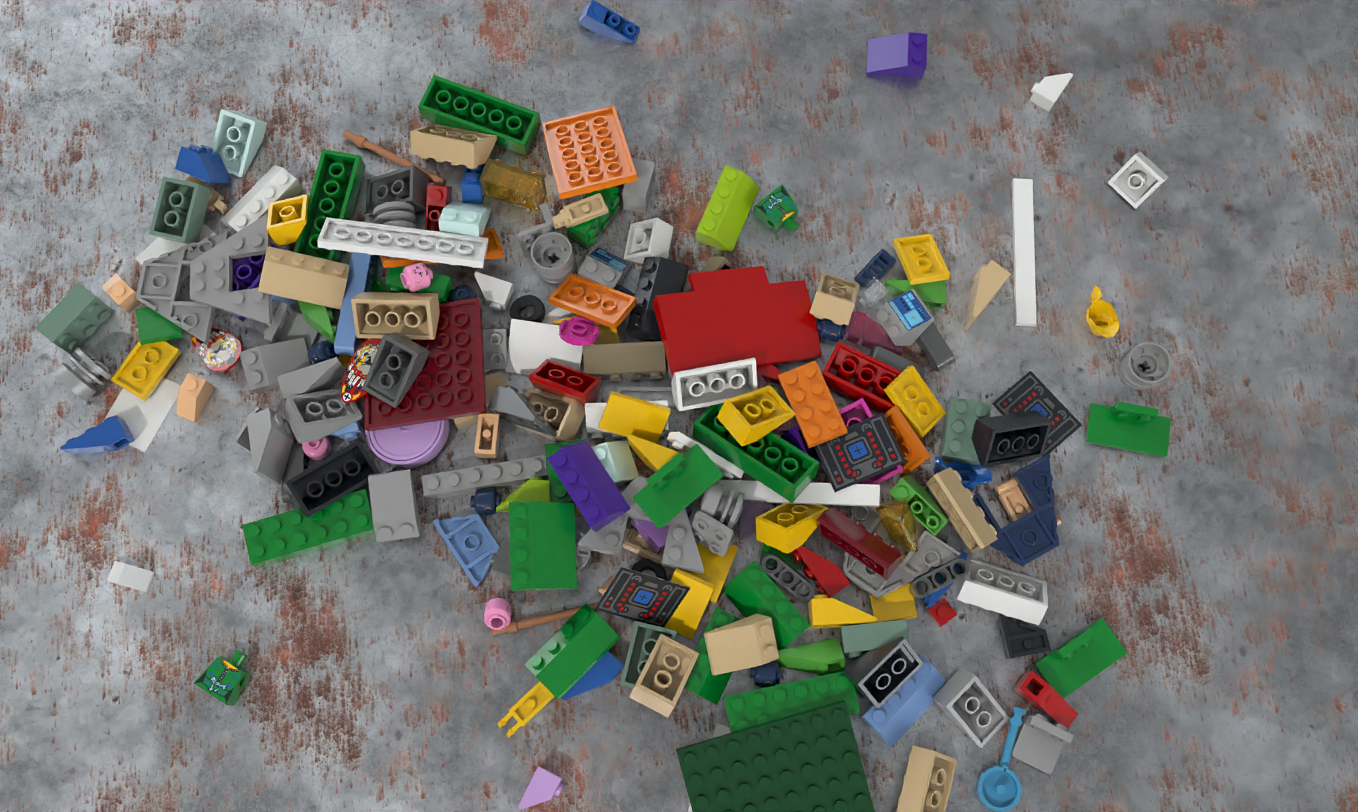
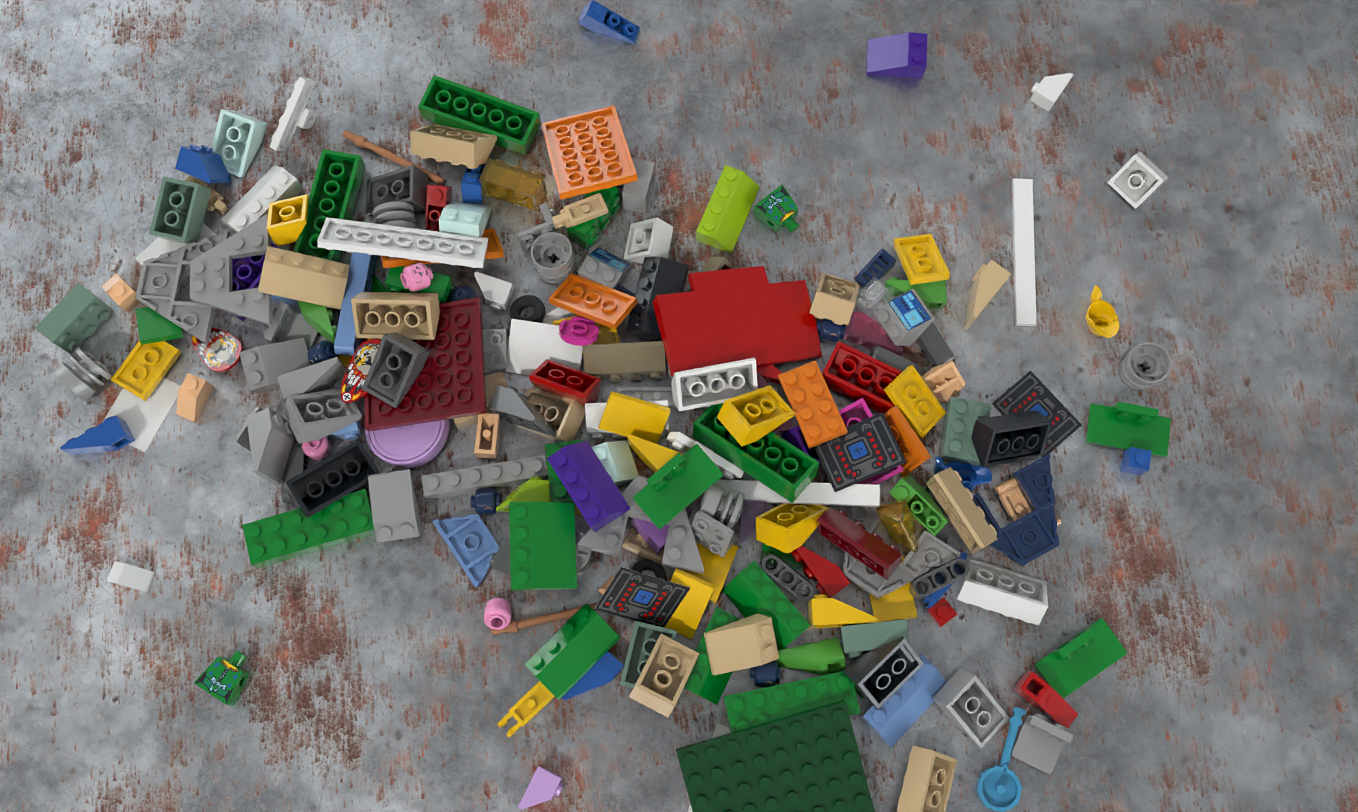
black wing [998,617,1051,659] -> none
none -> white plate [270,77,317,151]
none -> light nougat slope [922,361,966,403]
none -> blue brick [1120,447,1152,476]

